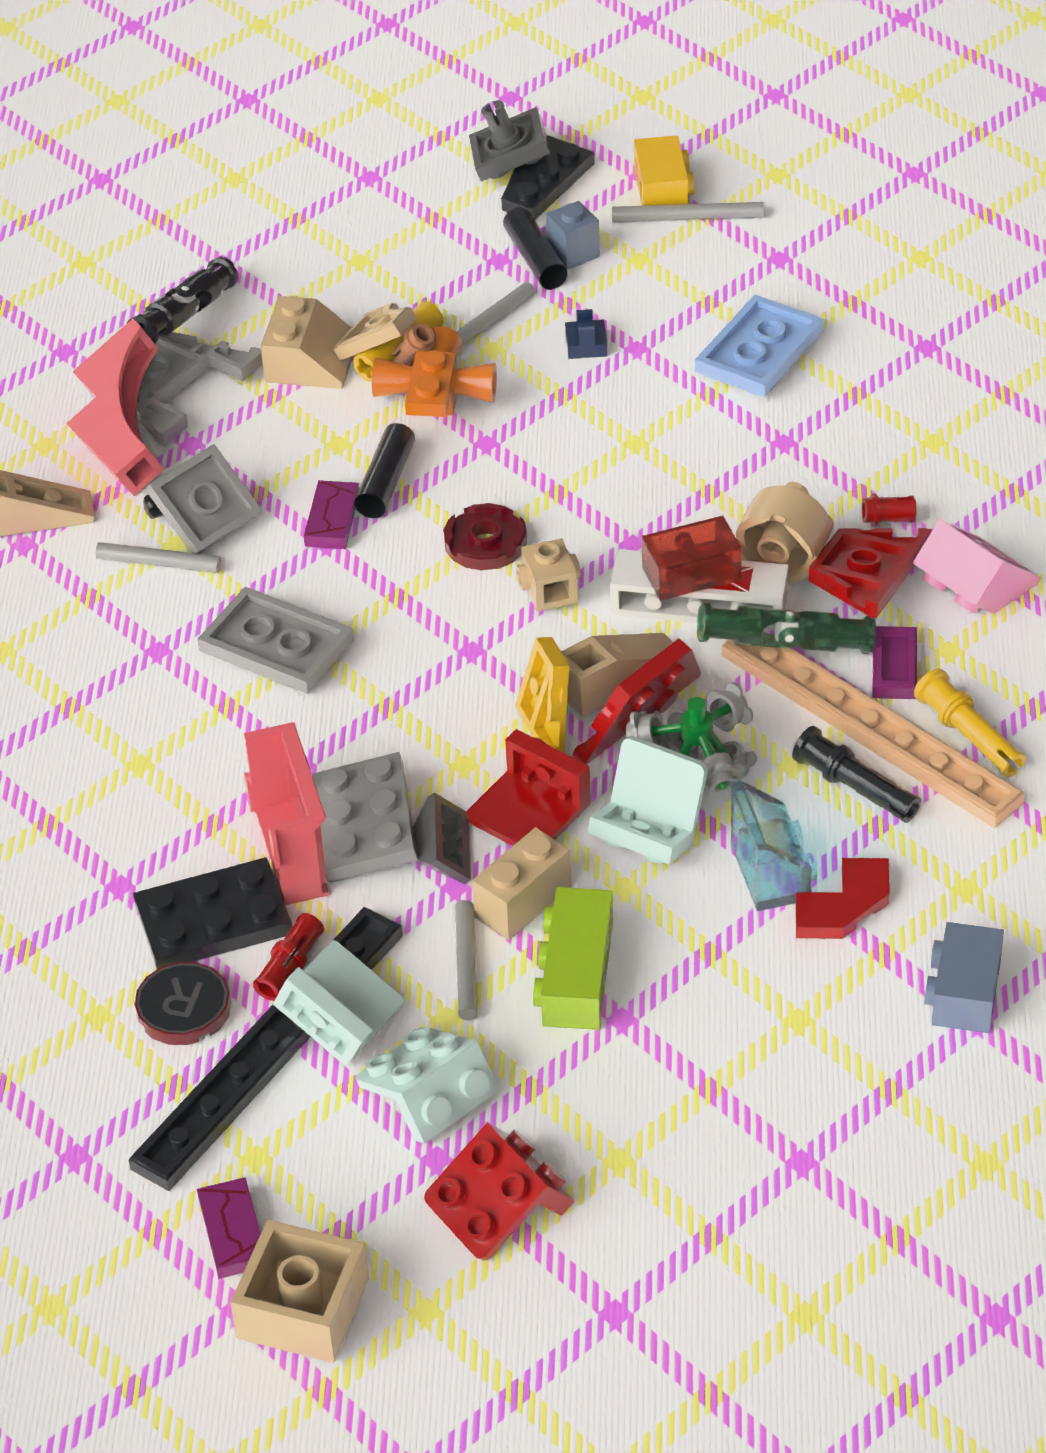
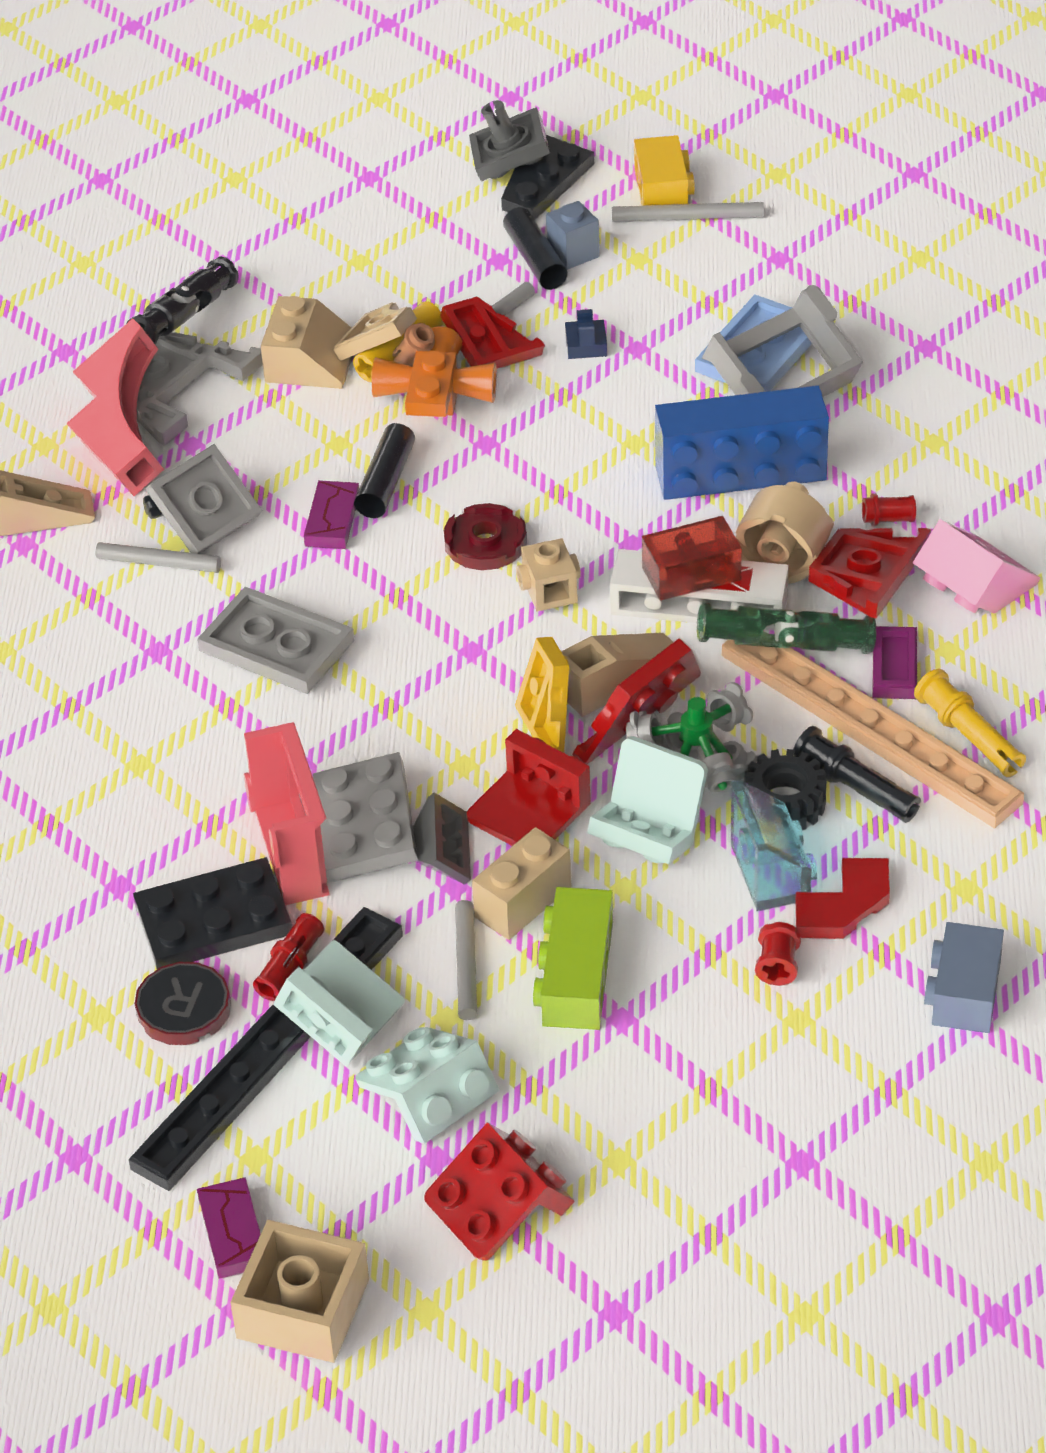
none -> red wing [440,296,545,369]
none -> blue brick [655,385,829,500]
none -> light grey piece [702,285,863,397]
none -> black tyre [744,749,827,833]
none -> red bush [755,922,801,986]

